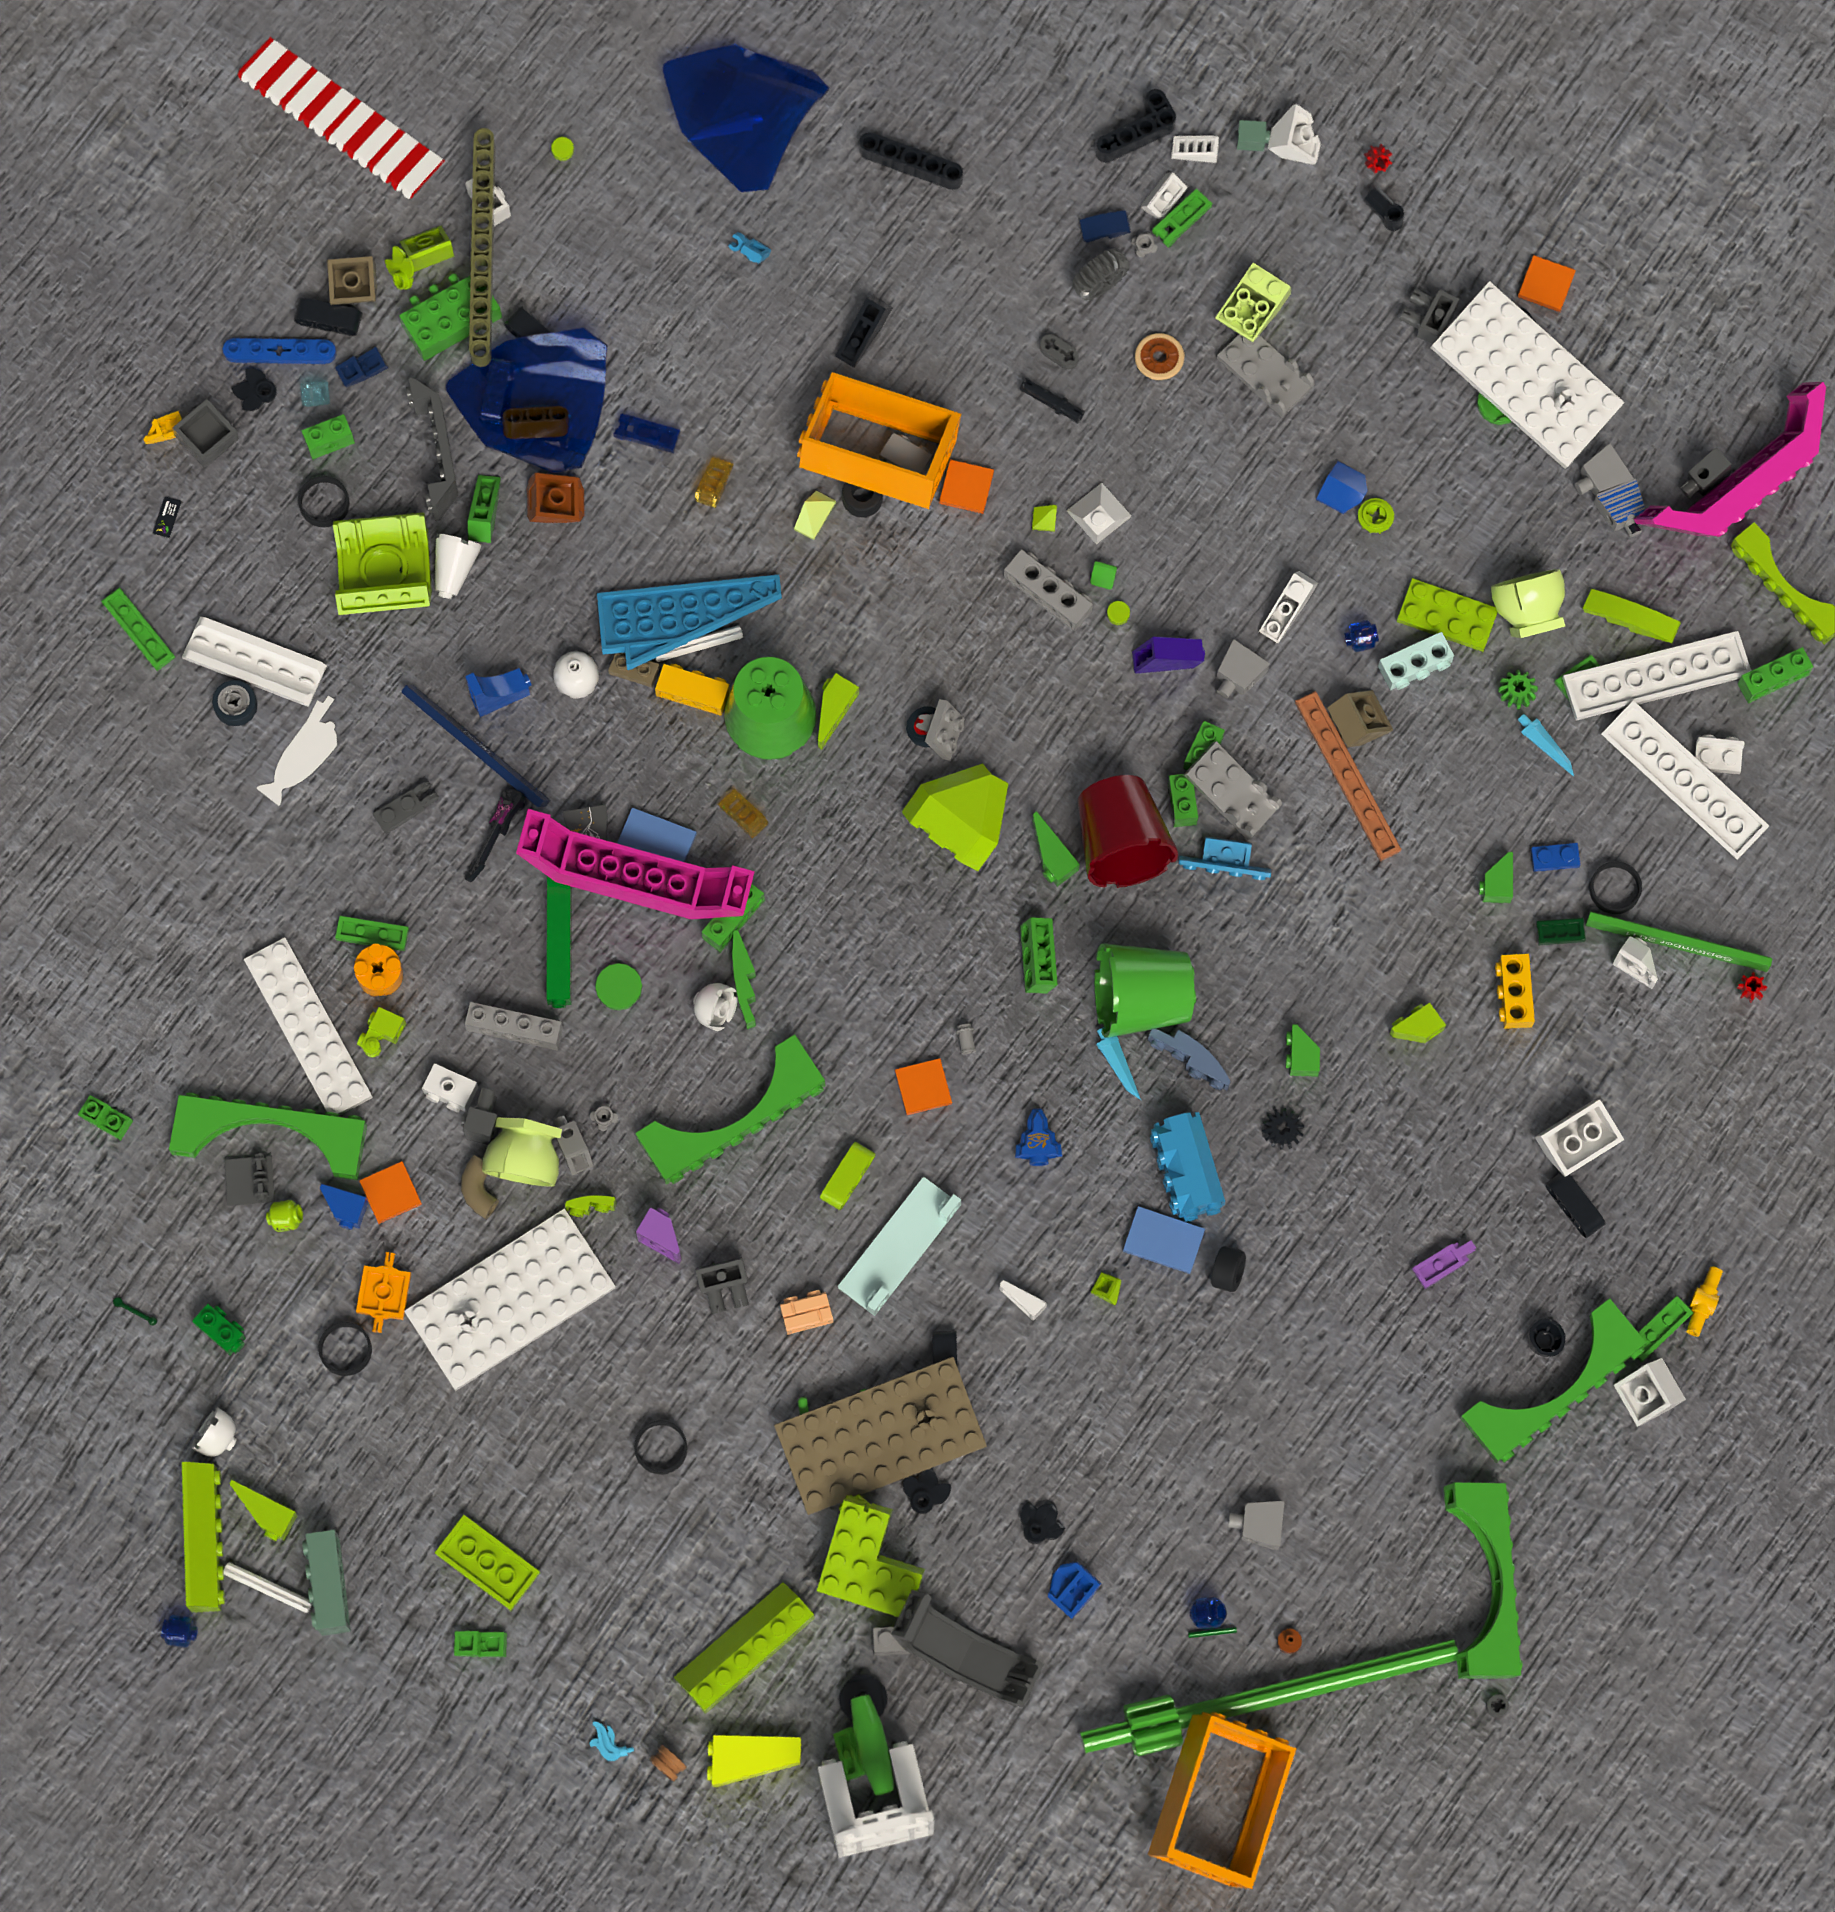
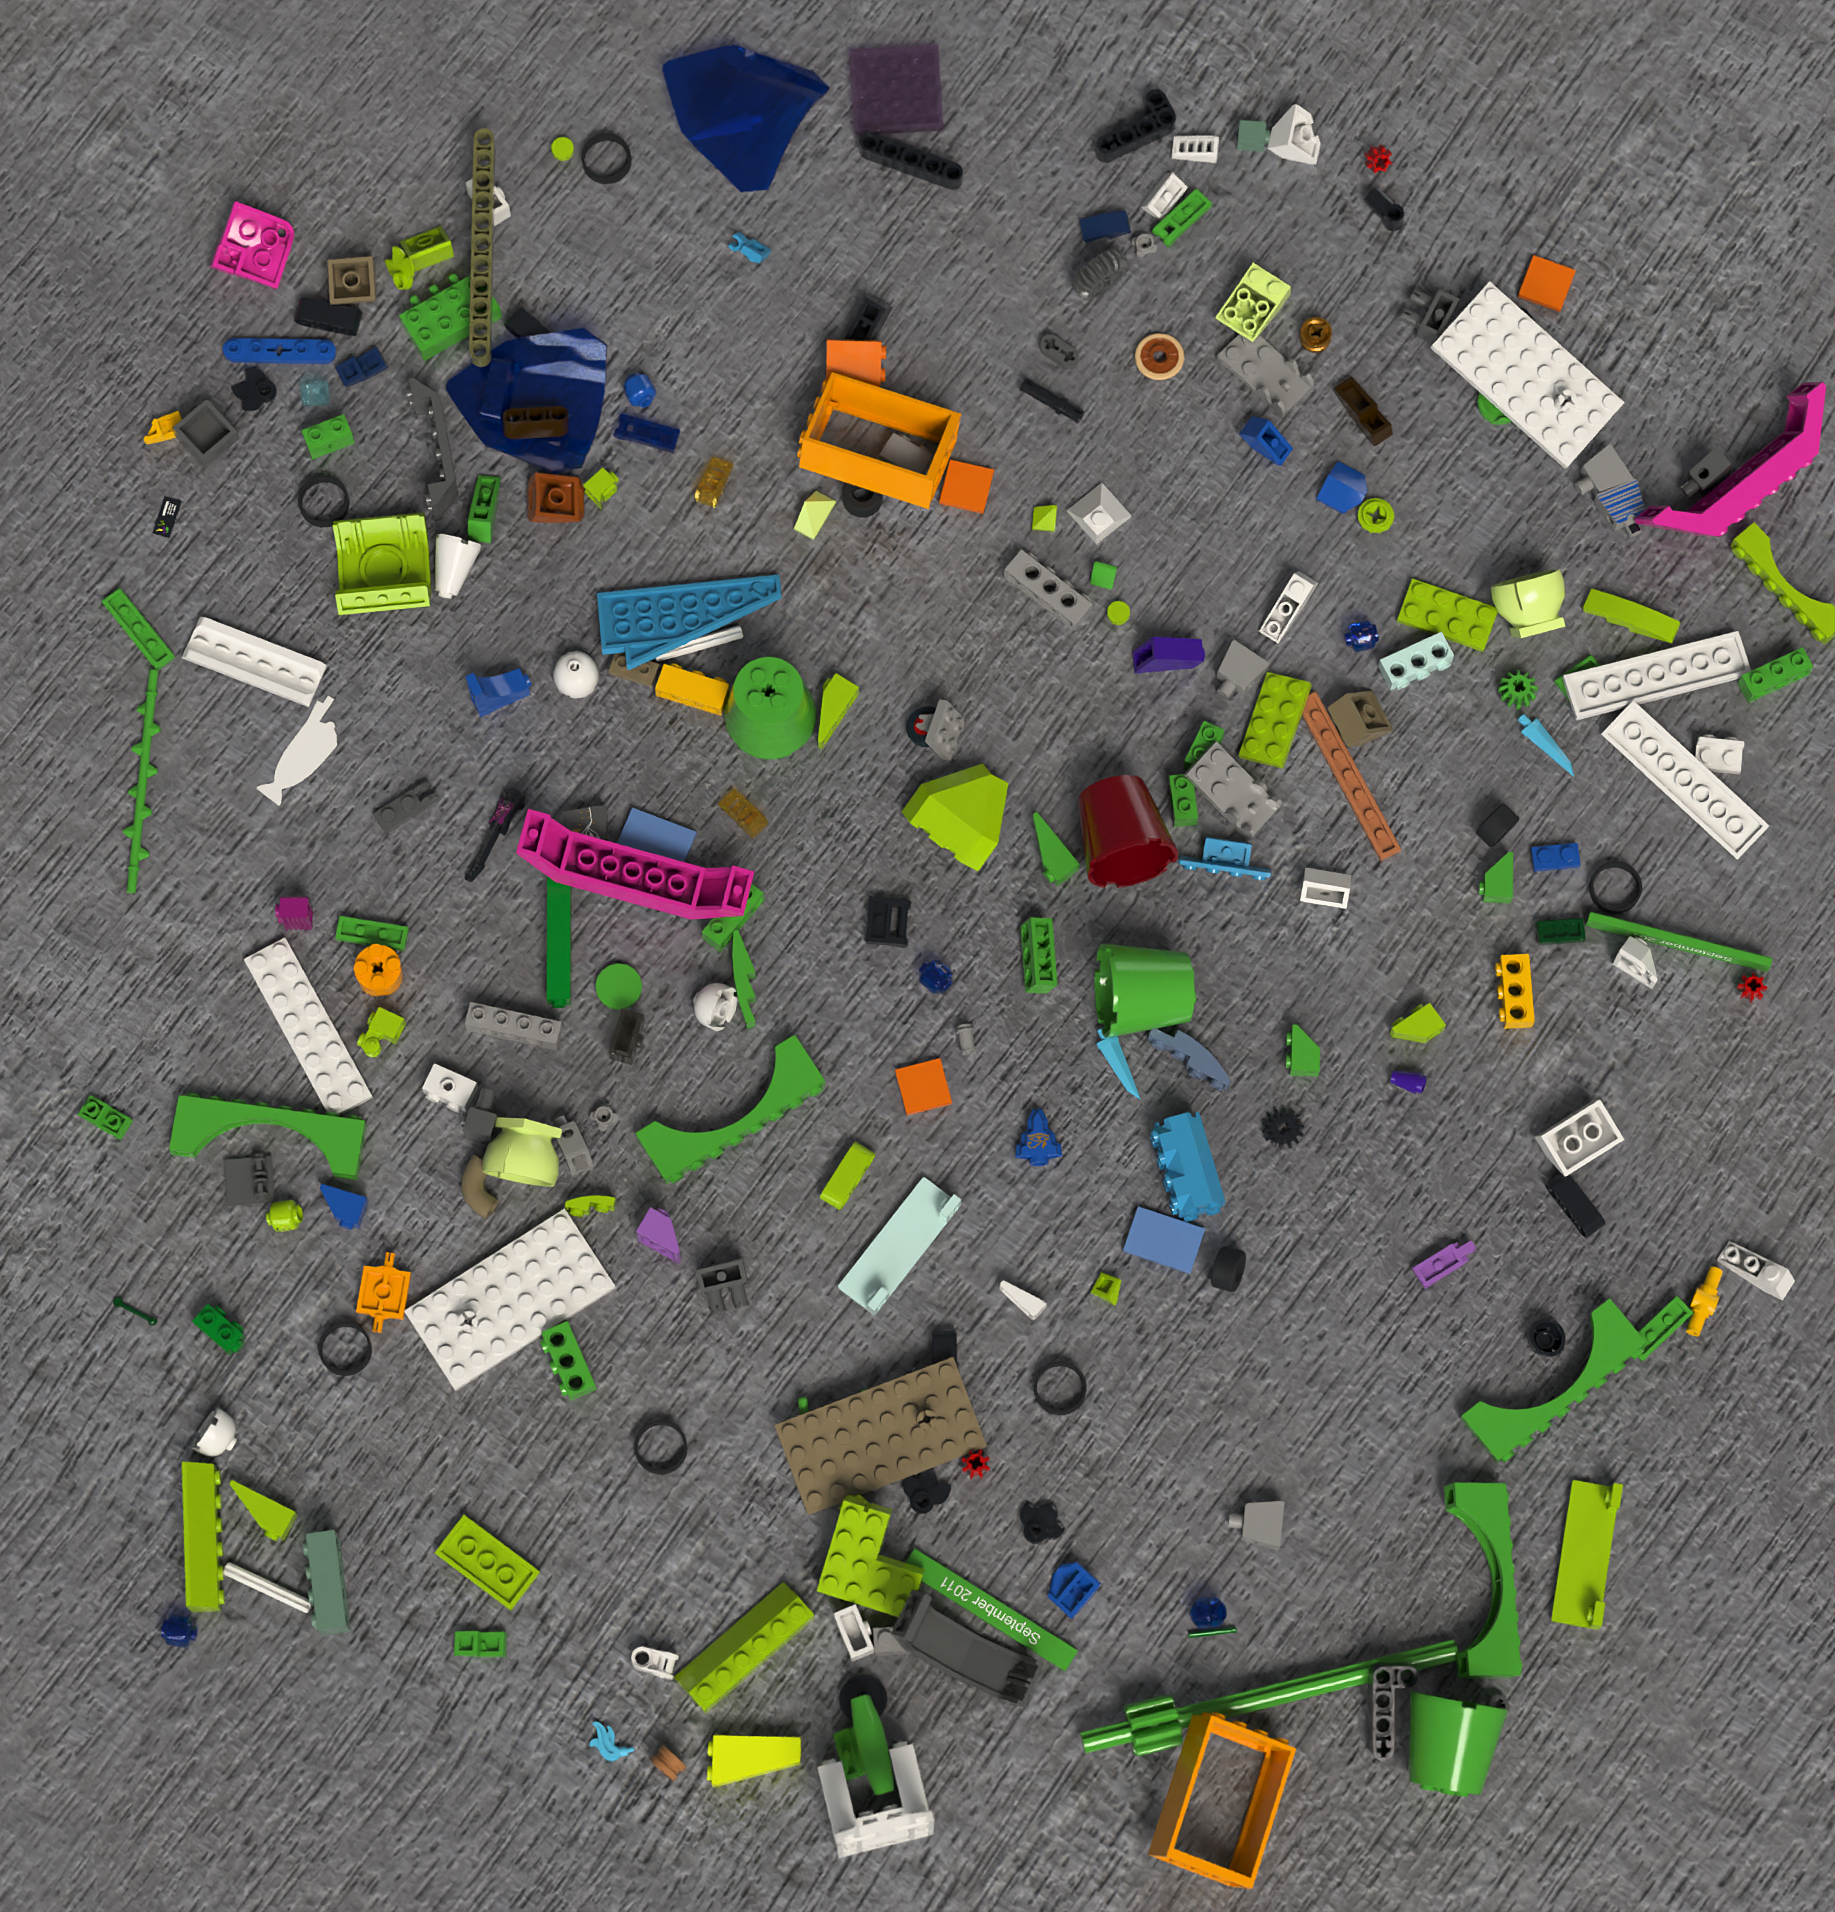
wheel [212,680,258,726] -> none
sticker [238,37,445,199] -> none
orange tile [359,1161,422,1224] -> none
dark blue tile [401,685,551,807] -> none
light nougat brick [780,1290,833,1335] -> none
dark orange tile [1277,1629,1302,1654] -> none
white slope [1614,1358,1686,1427] -> none
none -> bright green plant [123,670,161,893]
none -> dark pink slope [209,201,294,289]
none -> magenta brick [275,897,313,931]
none -> bright green brick [539,1321,597,1401]
none -> black tyre [581,133,631,184]
none -> lime window [583,467,619,510]
none -> clear smoke brick [608,1009,646,1065]
none -> blue head [623,373,656,407]
none -> white piece [631,1647,679,1680]
none -> orange brick [826,339,886,387]
none -> white brick [833,1604,874,1662]
none -> clear purple plate [849,45,944,135]
none -> black plate [866,896,911,948]
none -> bright green tile [906,1548,1078,1672]
none -> clear blue head [919,959,954,994]
none -> red gear [961,1450,990,1480]
none -> black tyre [1034,1361,1087,1415]
none -> blue slope [1239,416,1293,466]
none -> lime plate [1239,672,1312,769]
none -> pearl gold wheel [1300,317,1332,353]
none -> white brick [1300,868,1351,909]
none -> dark brown slope [1333,376,1393,447]
none -> black beam [1368,1662,1418,1761]
none -> dark purple cone [1390,1070,1427,1095]
none -> bright green cone [1408,1692,1508,1797]
none -> black tyre [1475,804,1519,847]
none -> lime bracket [1551,1480,1623,1630]
none -> white slope [1717,1241,1795,1300]

